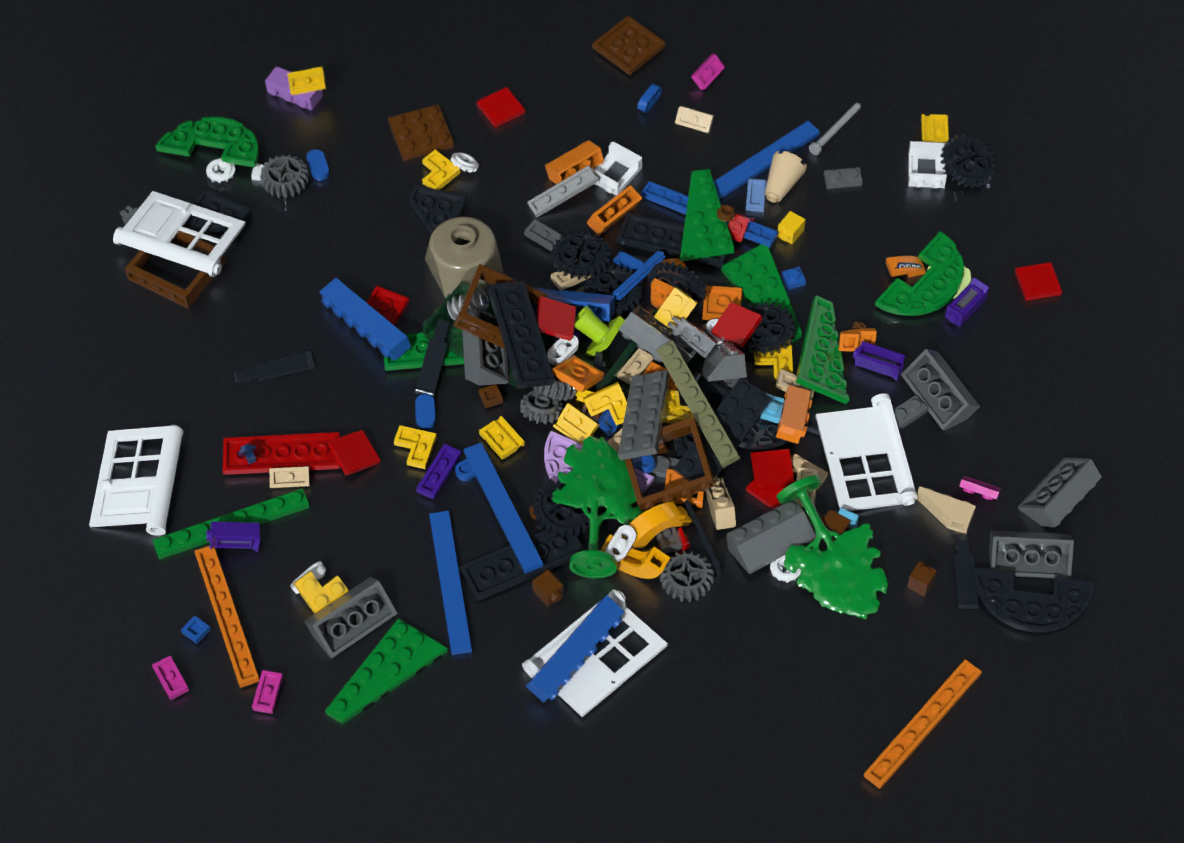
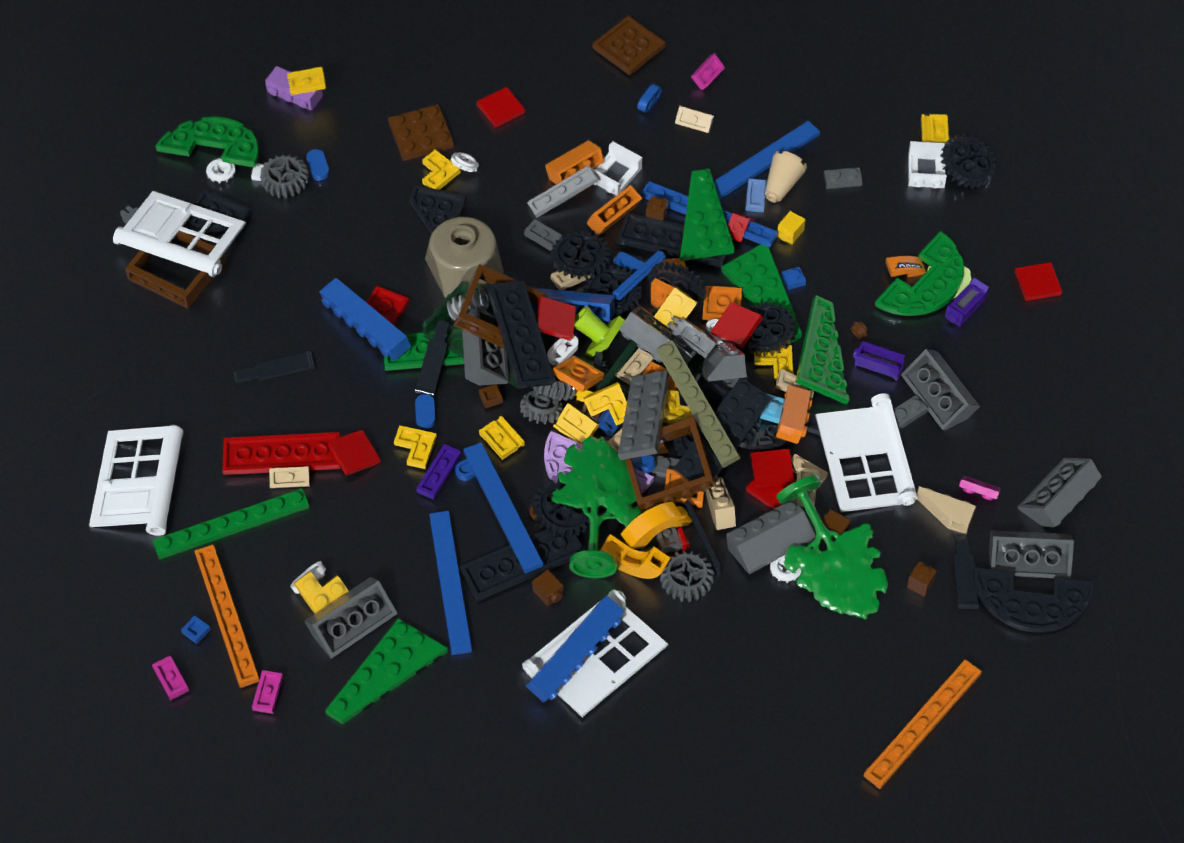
dark purple window [206,522,260,552] -> none
dark blue plate [238,443,257,464] -> none
white plate [605,525,636,562] -> none
reddish brown plate [717,205,735,222] -> none
light grey bar [809,103,861,155] -> none
orange slope [838,328,877,351] -> none
medium azure tile [838,508,859,530] -> none
none -> reddish brown brick [646,196,668,221]

